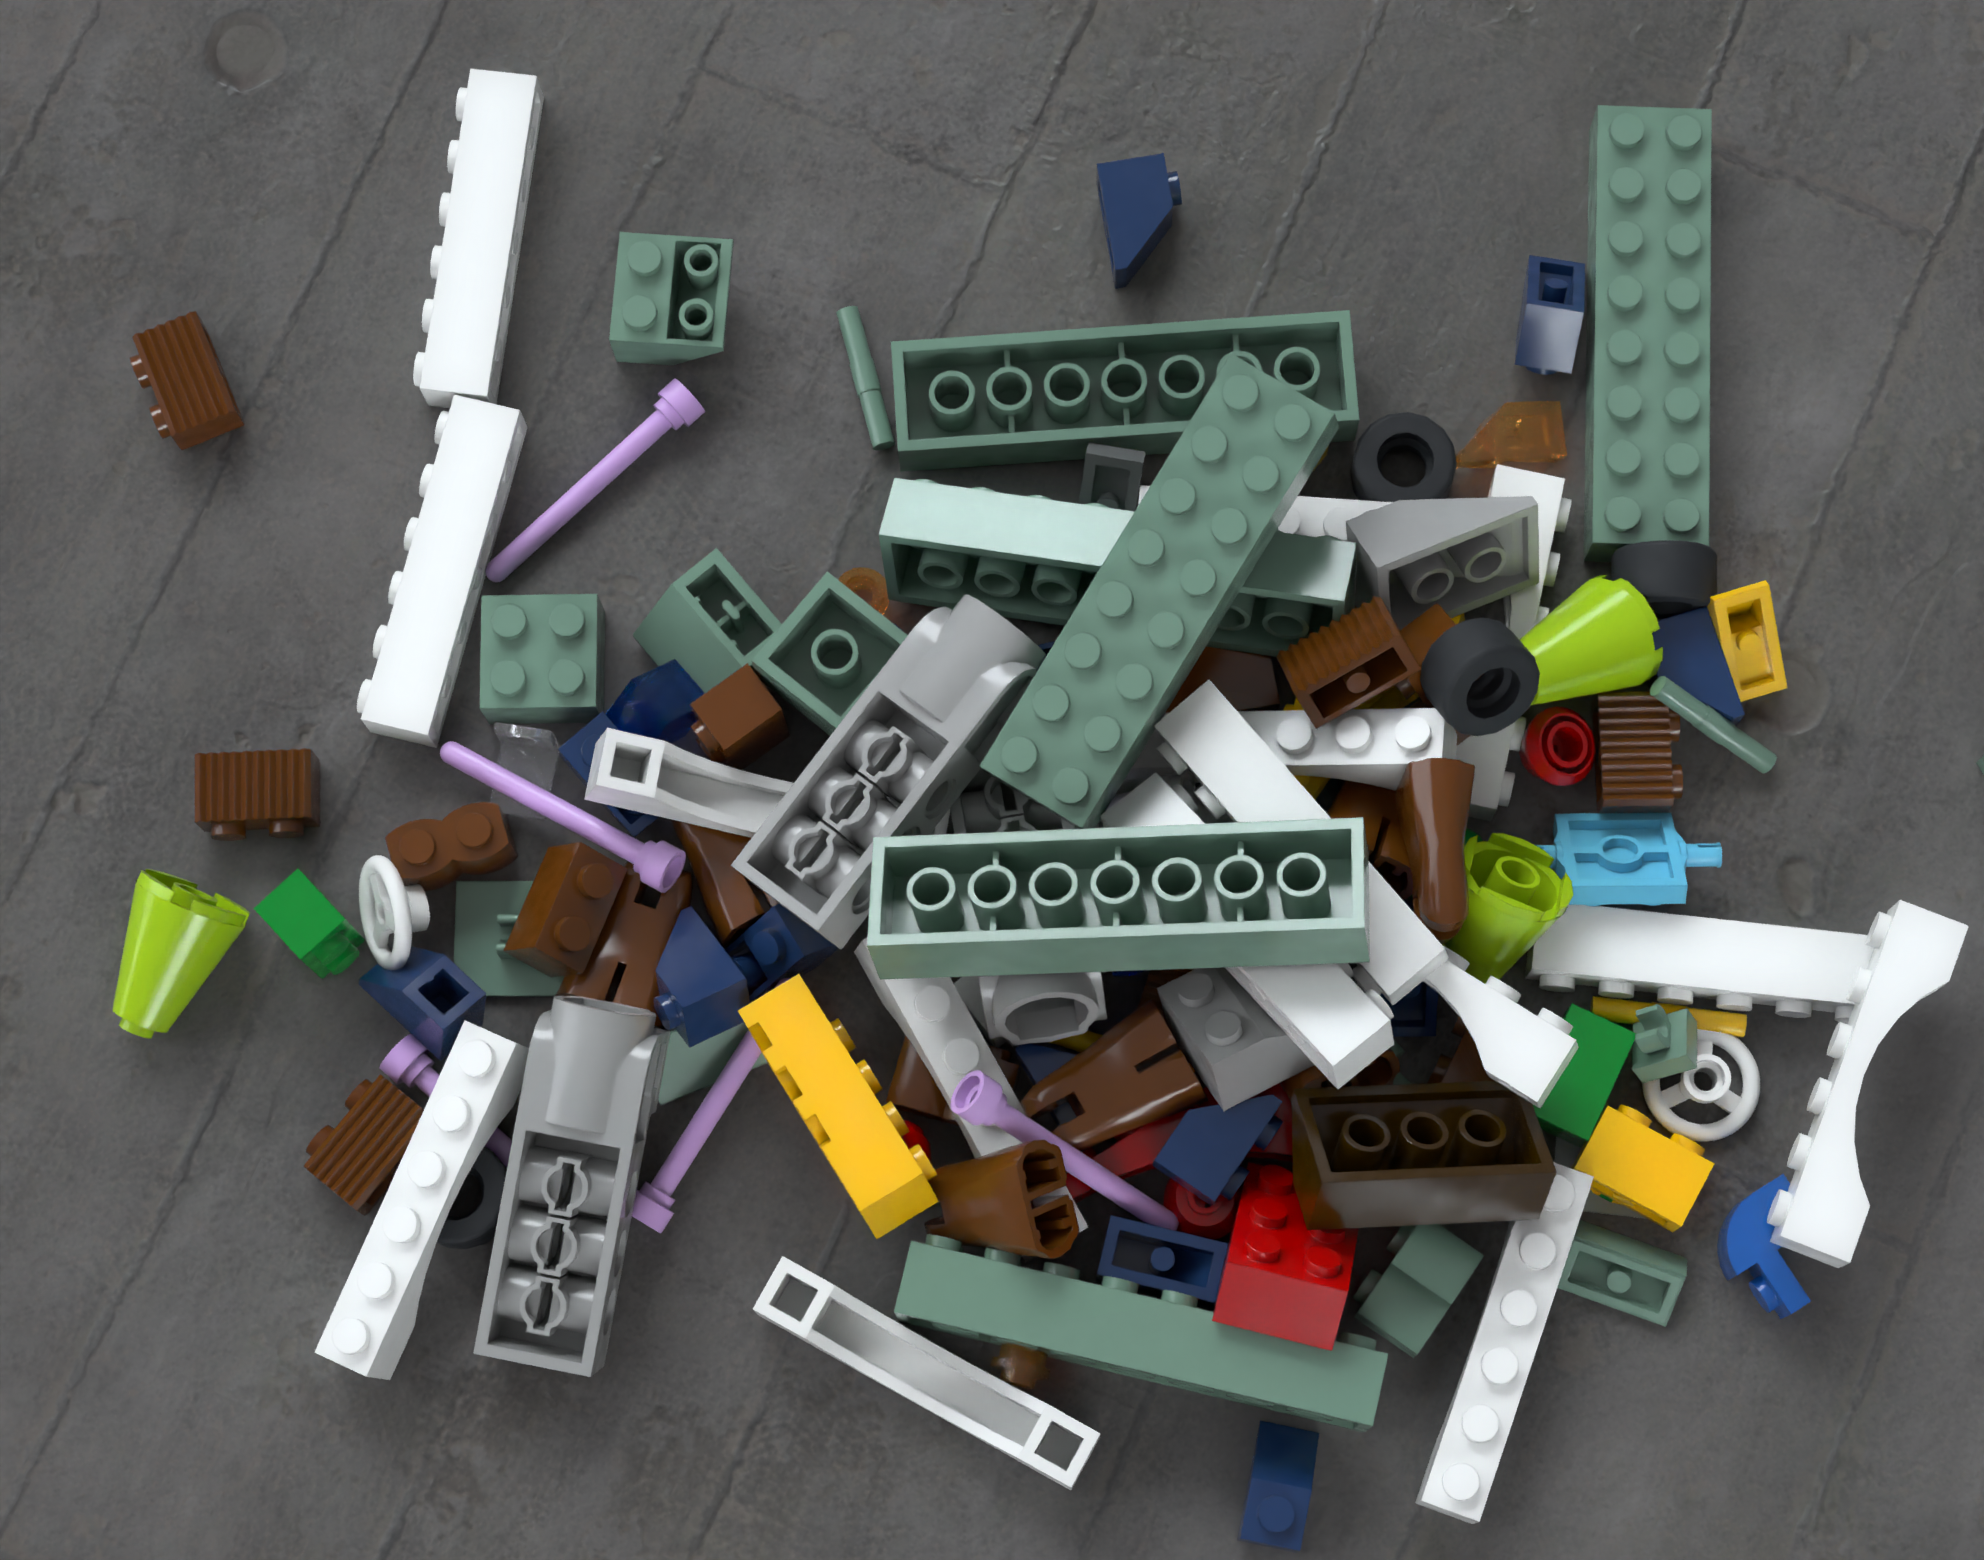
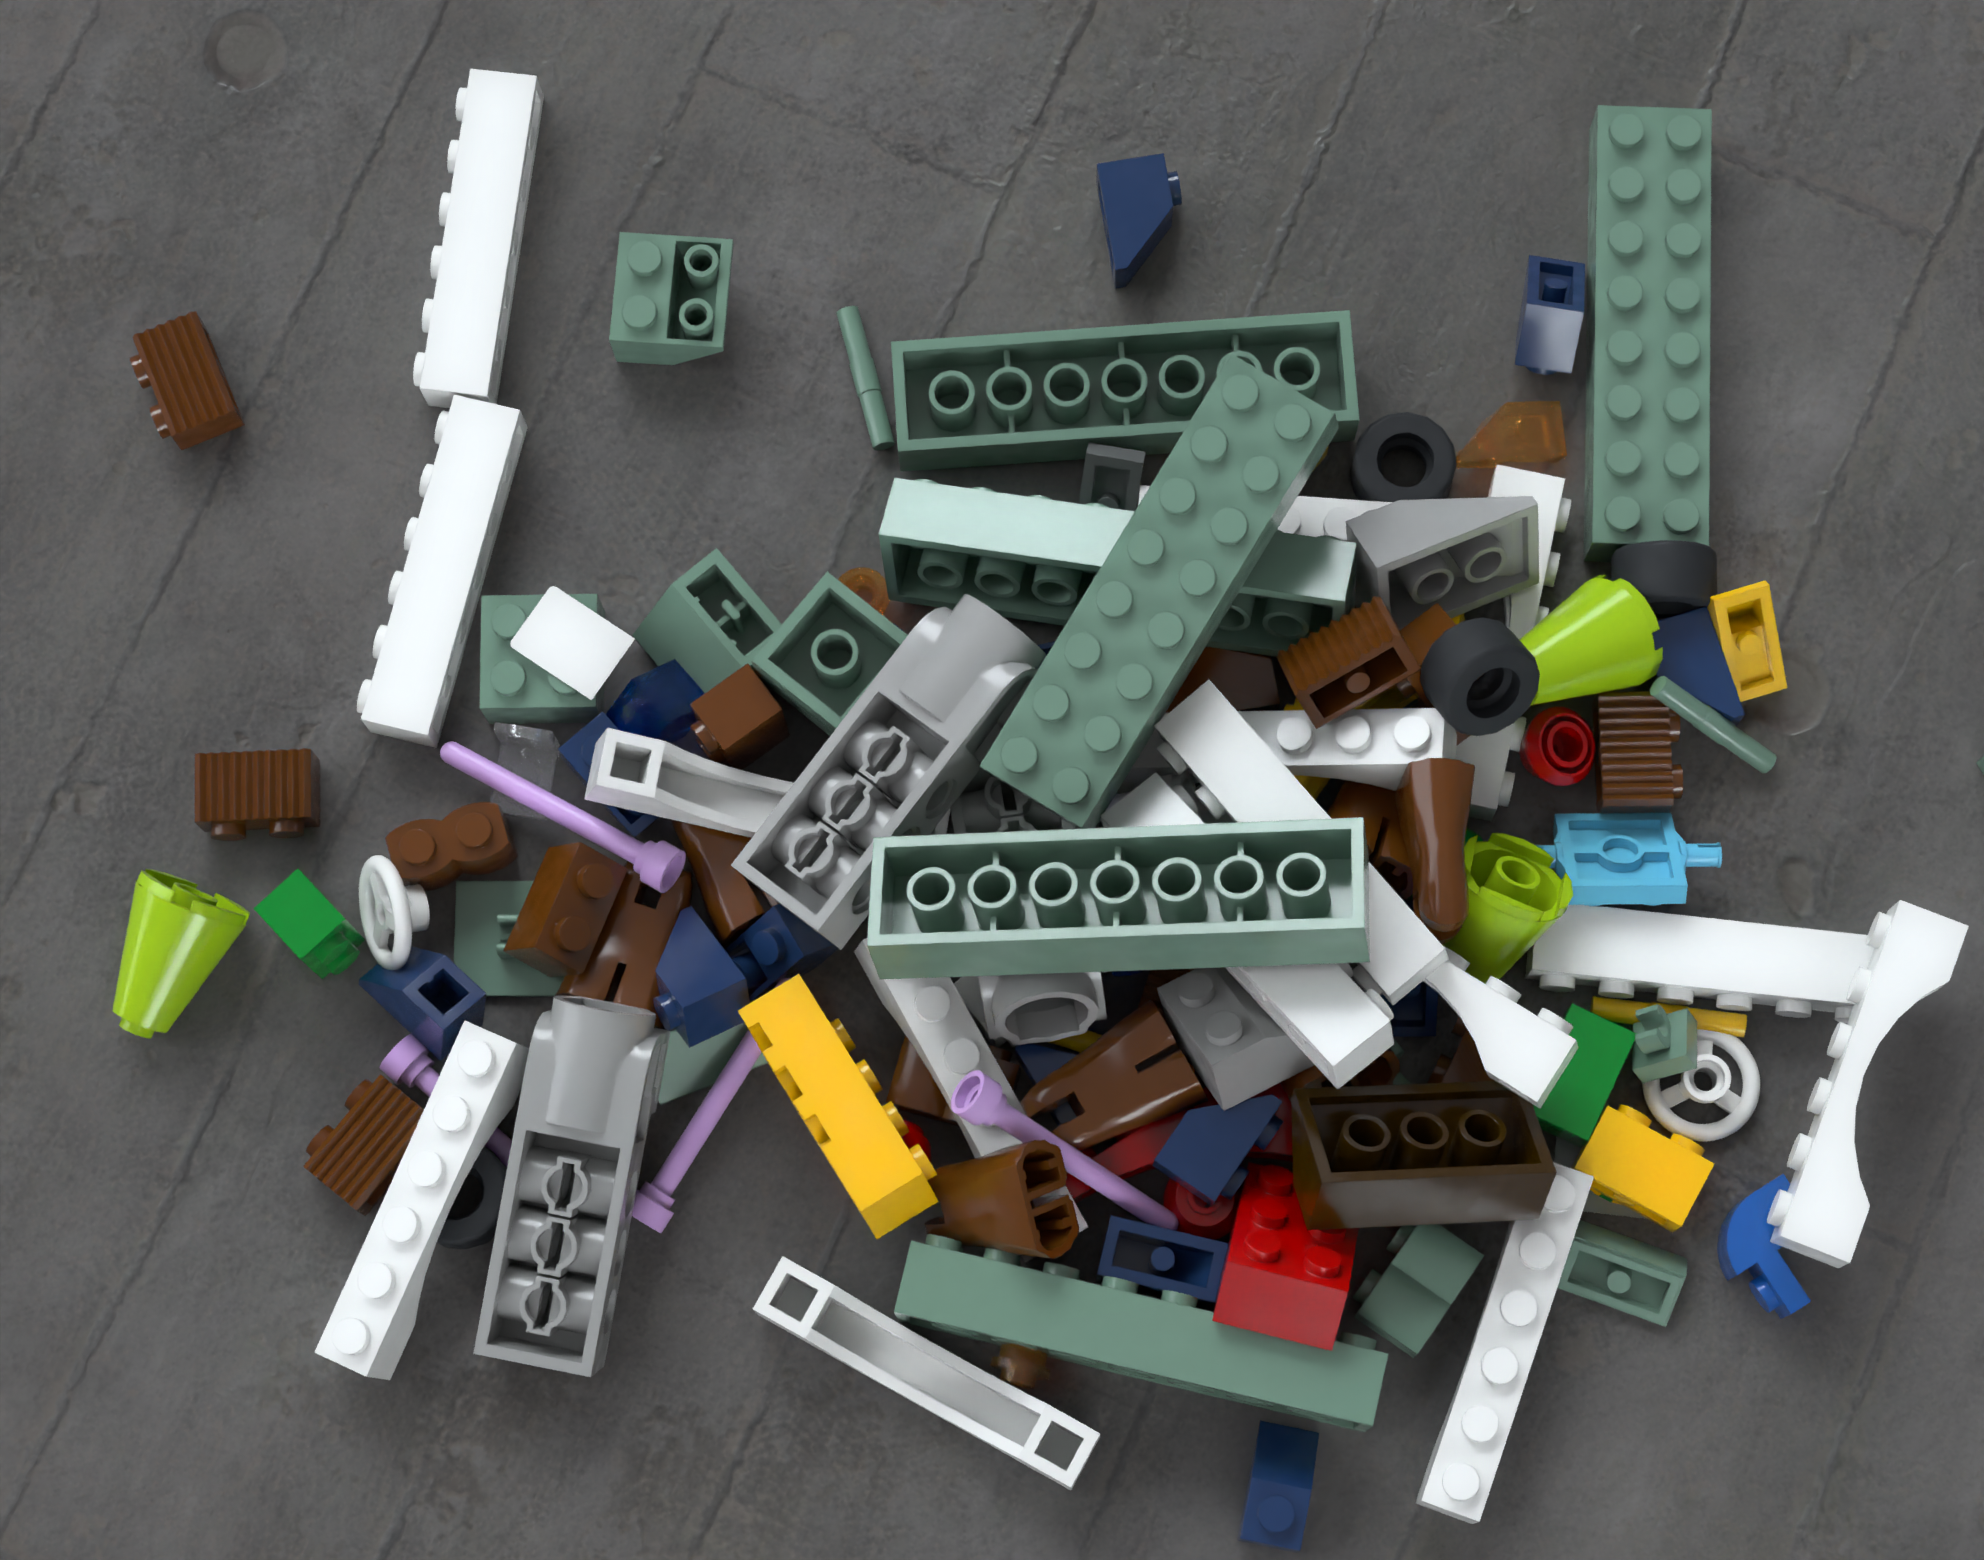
lavender piece [485,378,705,582] -> none
none -> white sticker [510,586,635,700]

